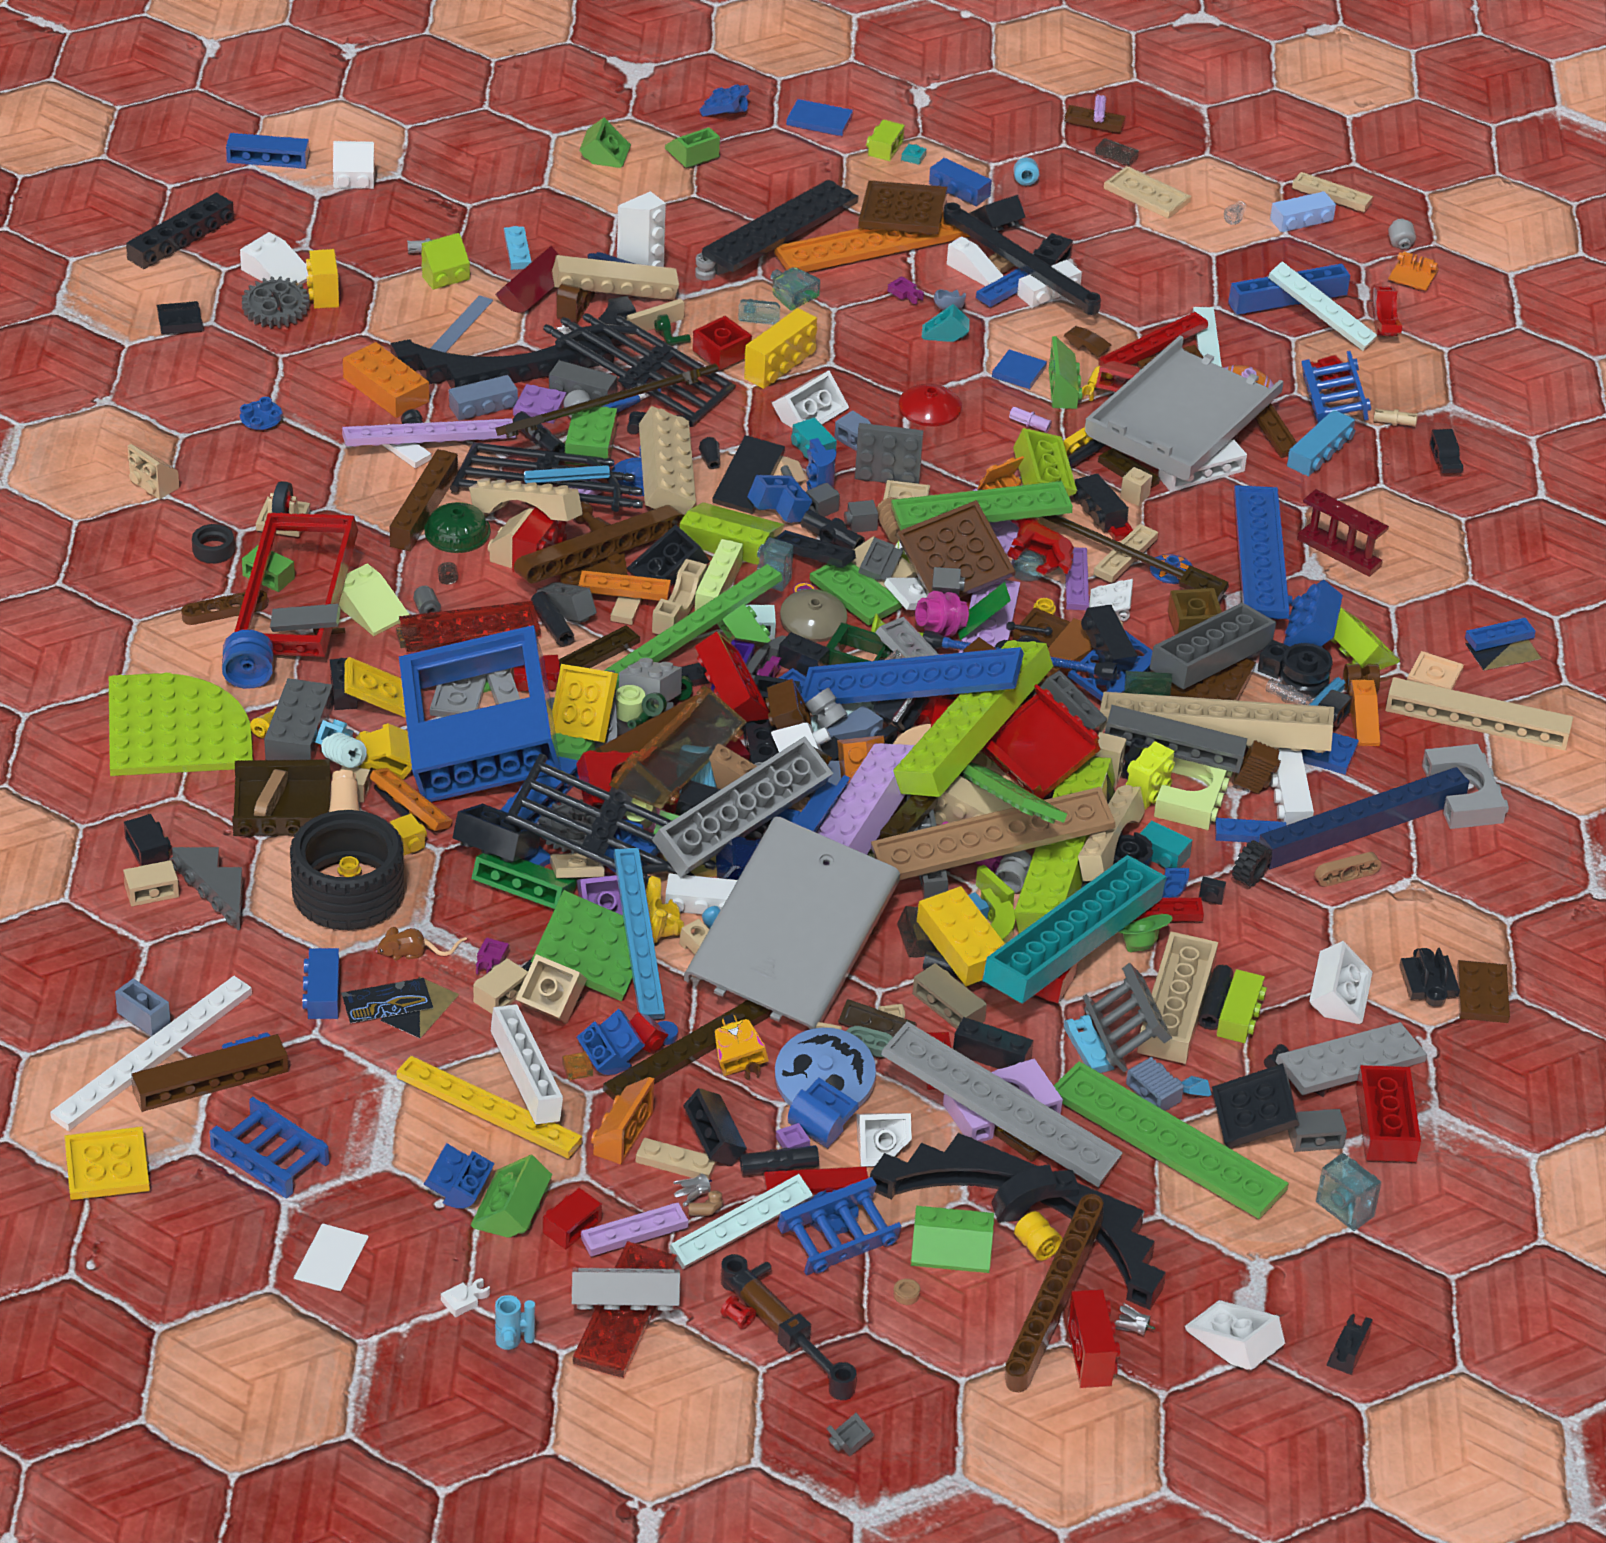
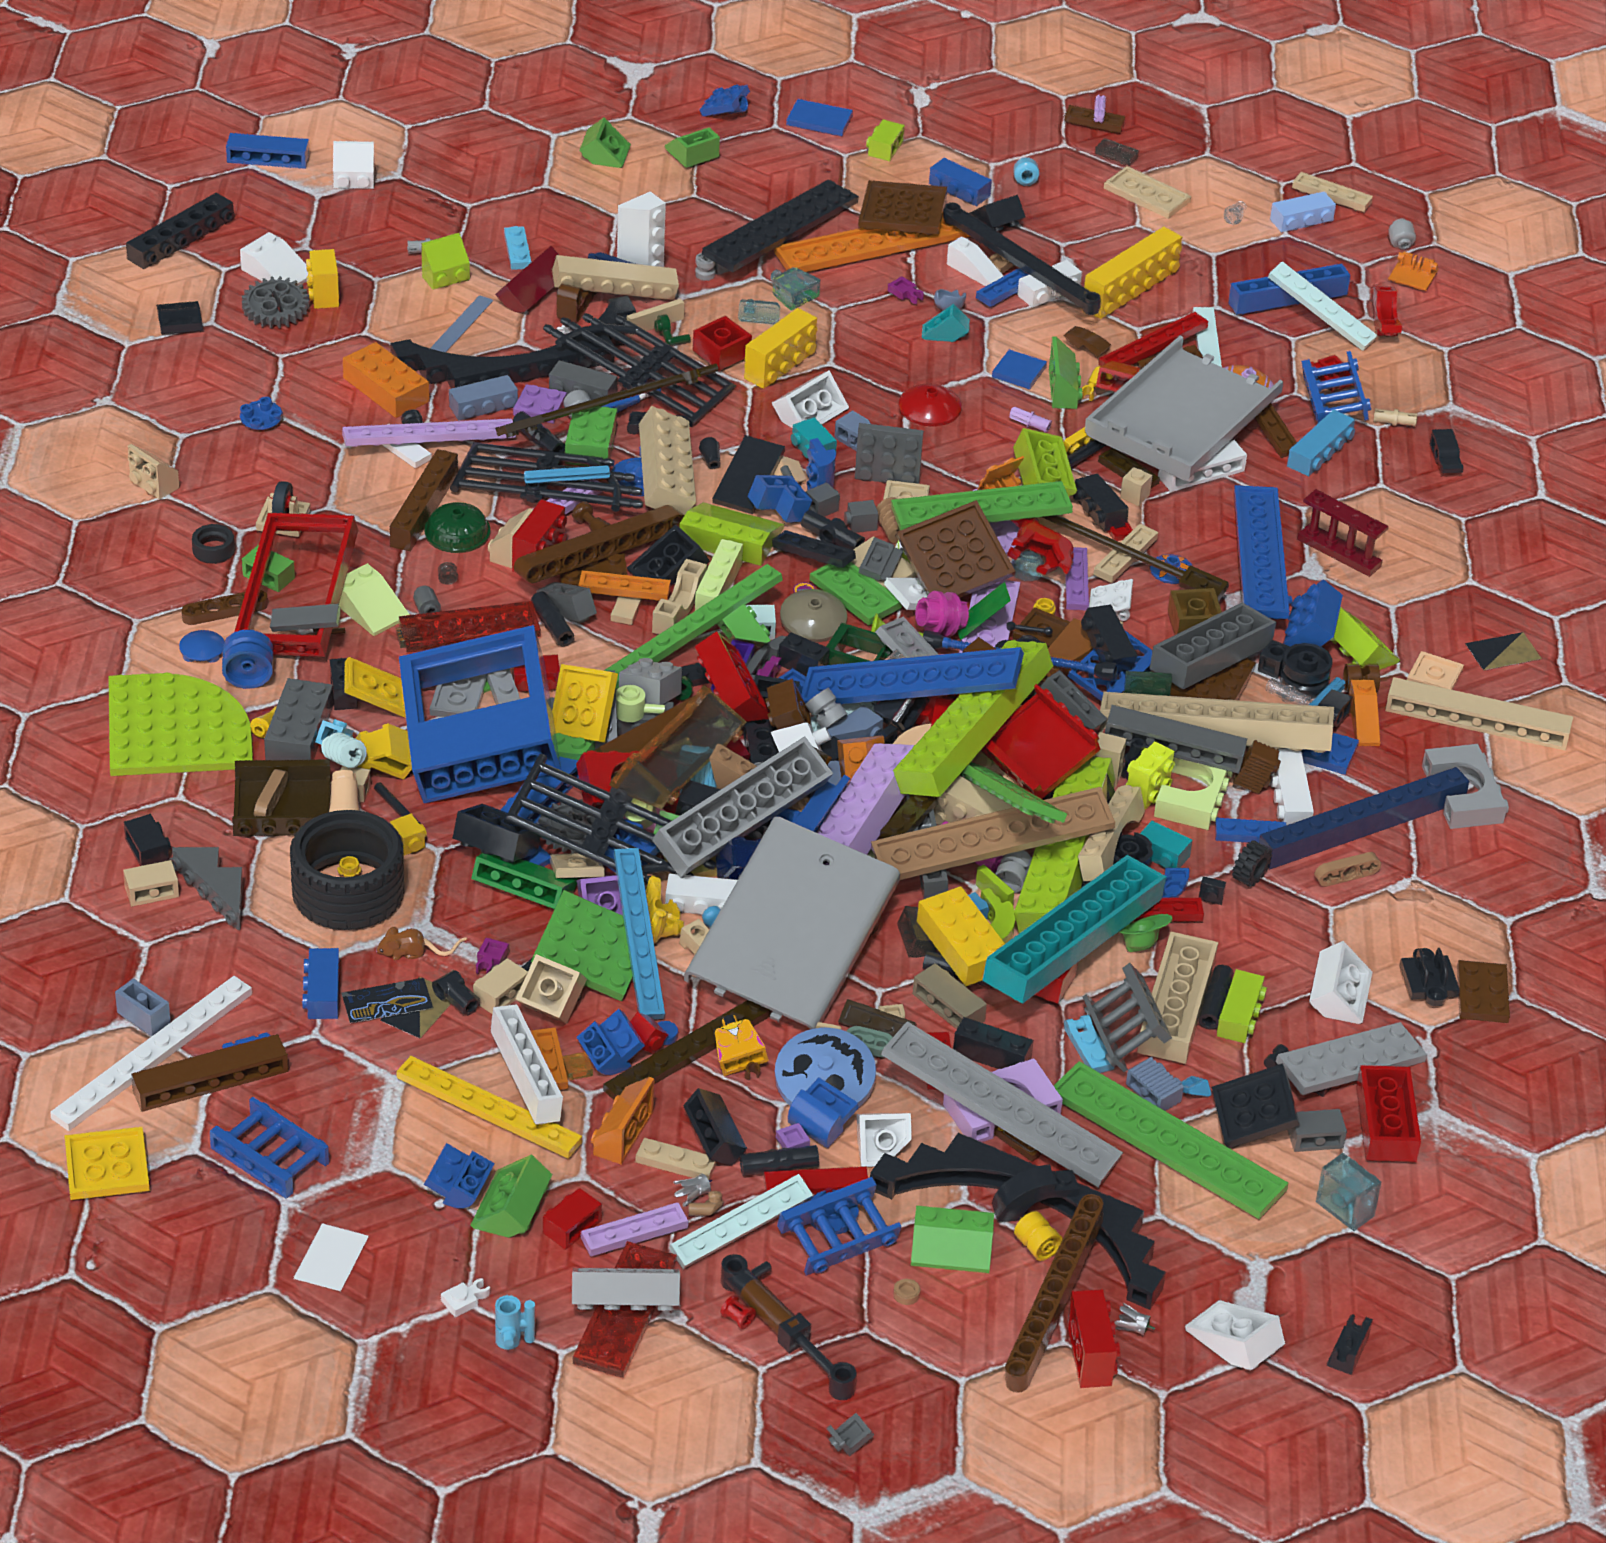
orange plate [369,768,453,831] -> none
tan arch [469,478,583,521] -> none
dark brown tile [559,625,640,668] -> none
dark green plate [627,692,667,729] -> none
clear light blue brick [757,537,793,592] -> none
teal plate [901,144,927,165] -> none
dark grey brick [932,567,965,597] -> none
black brick [1032,233,1073,266] -> none
blue plate [1465,618,1536,651] -> none
none -> blue dish [179,630,225,663]
none -> black piece [432,970,480,1016]
none -> orange plate [531,1028,568,1090]
none -> yellow brick [1084,226,1182,319]

